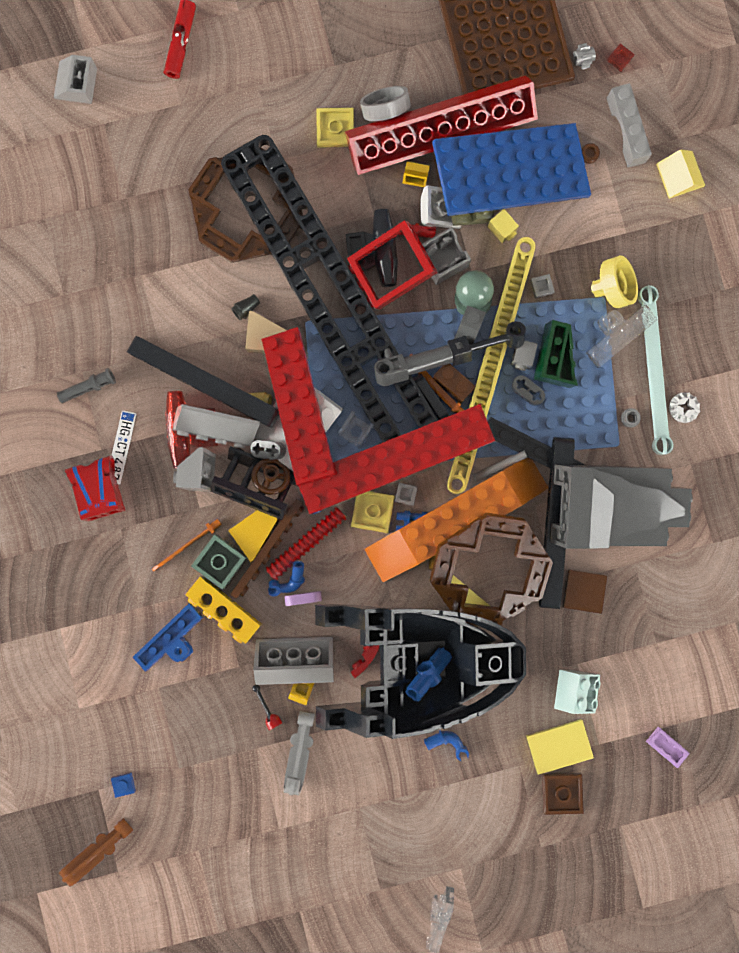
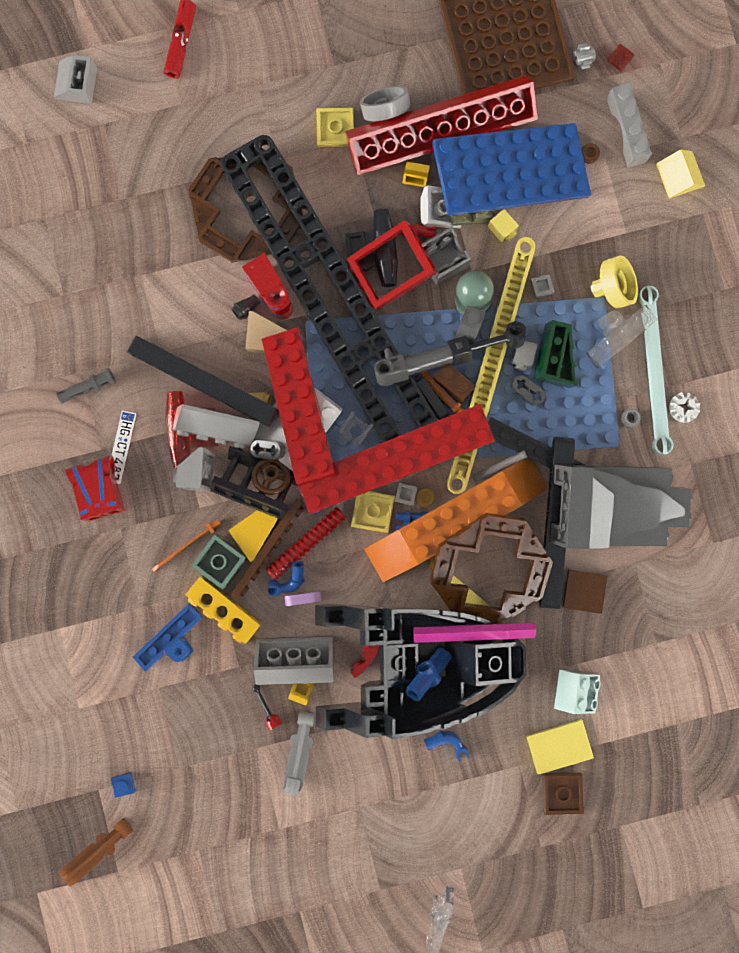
lavender plate [646,727,690,768] -> none
none -> red piece [242,253,293,320]
none -> dark pink tile [413,622,536,643]
none -> pearl gold tile [415,488,435,507]

